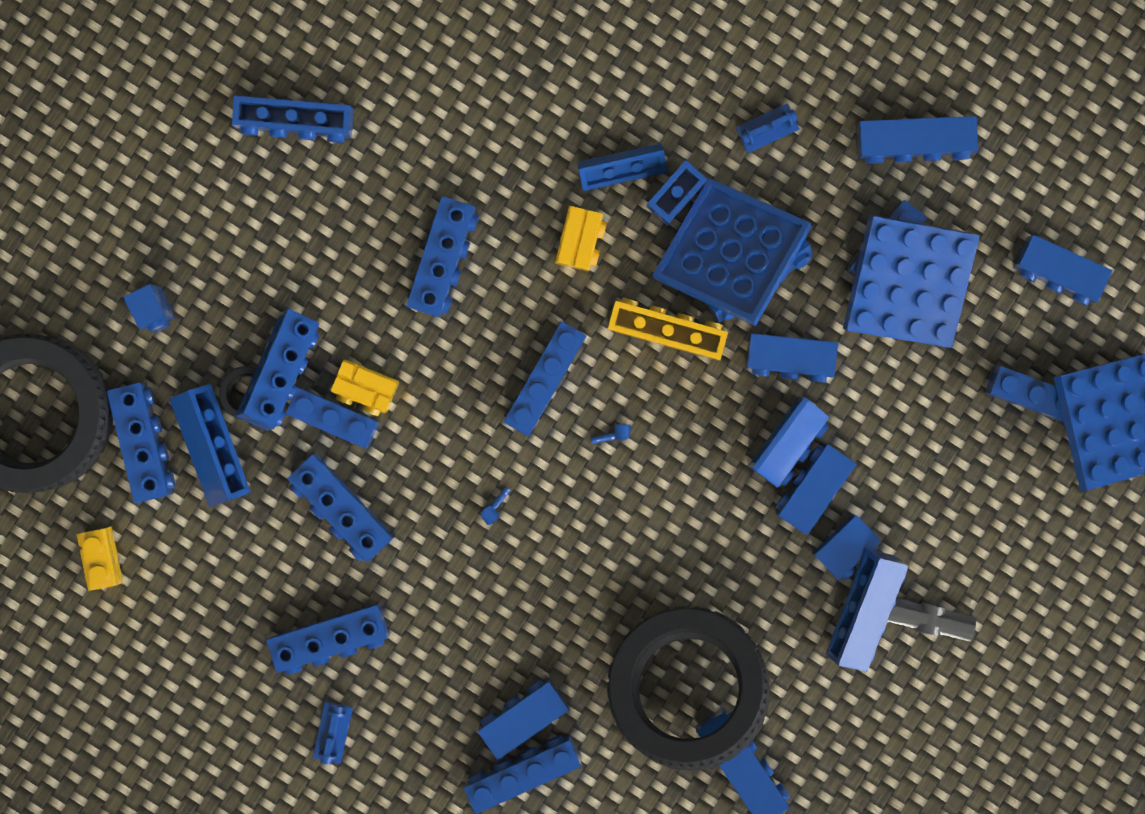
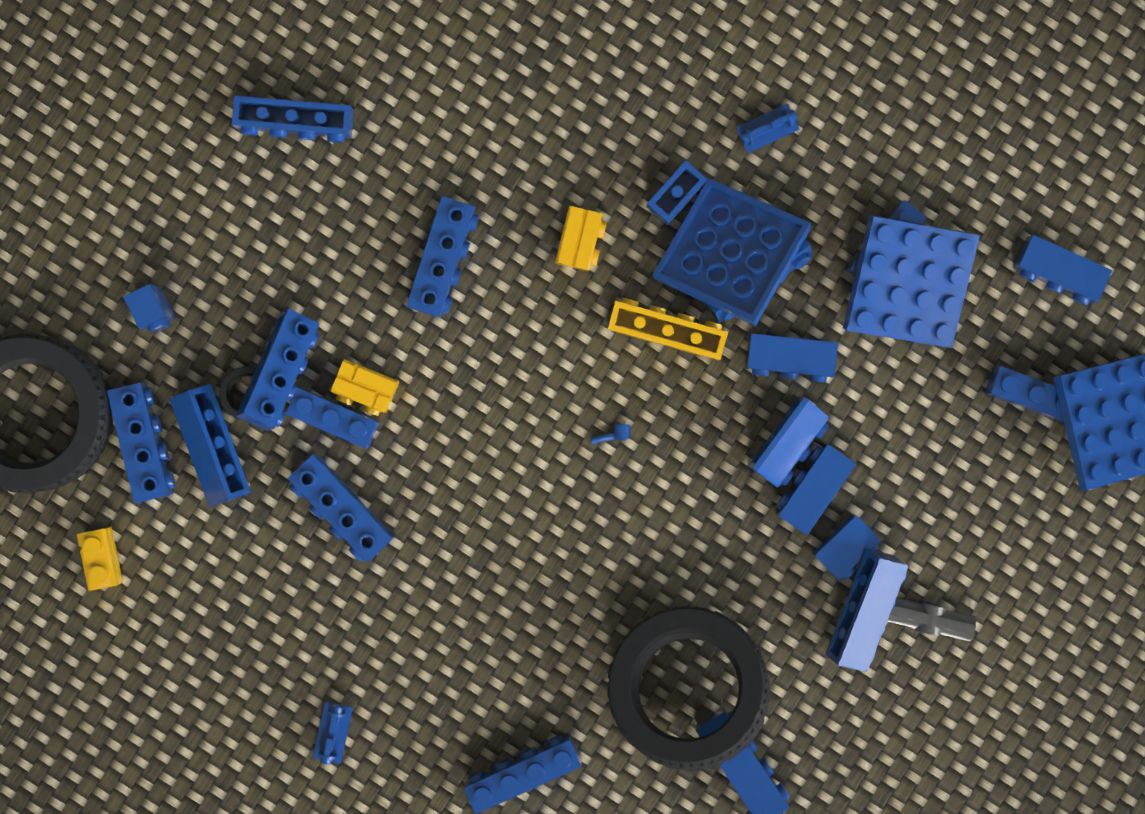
blue brick [266,602,390,675] -> none
blue brick [478,678,569,760] -> none
blue hand [481,487,511,525] -> none
blue brick [504,321,587,437] -> none
blue plate [577,143,667,191] -> none
blue brick [856,116,978,164] -> none

